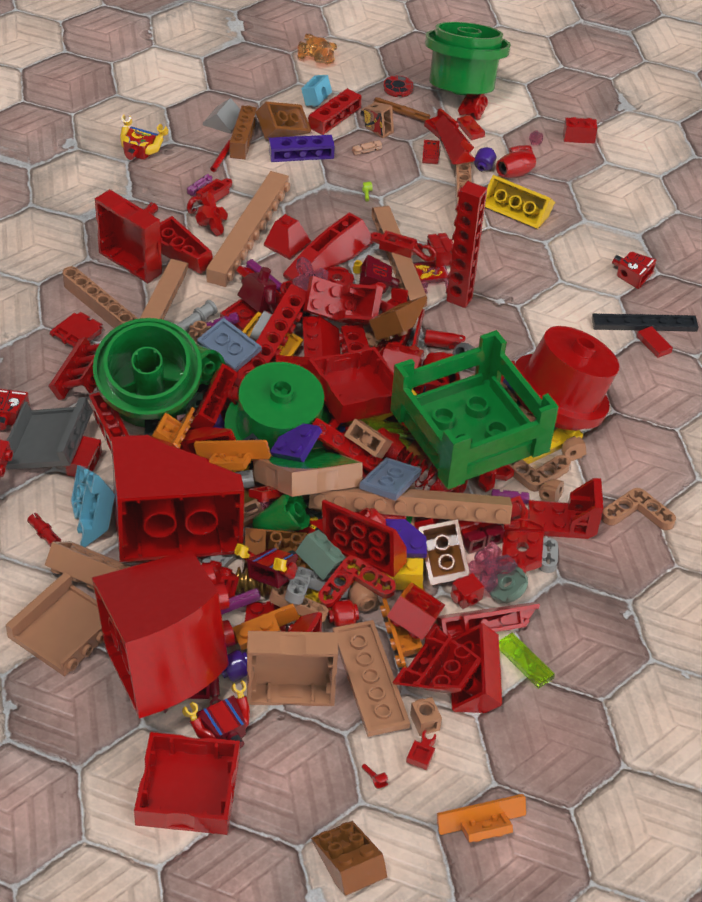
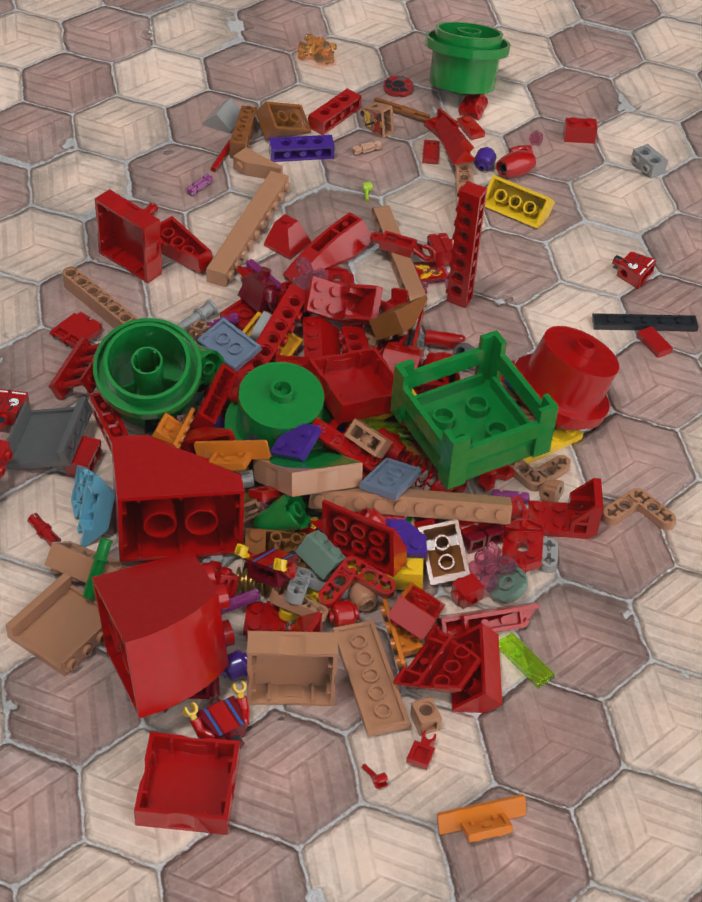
torso [120,114,169,160] -> none
nougat beam [140,259,188,320] -> none
red piece [187,178,232,214] -> none
red plant [195,191,228,236] -> none
orange bracket [226,604,299,650] -> none
medium azure brick [301,75,332,107] -> none
dark orange slope [311,820,387,896] -> none
dark red torso [353,255,400,294] -> none
nougat piece [561,436,586,461] -> none
none -> green axle [82,537,113,600]
none -> nougat slope [233,147,283,179]
none -> light grey brick [631,144,668,179]

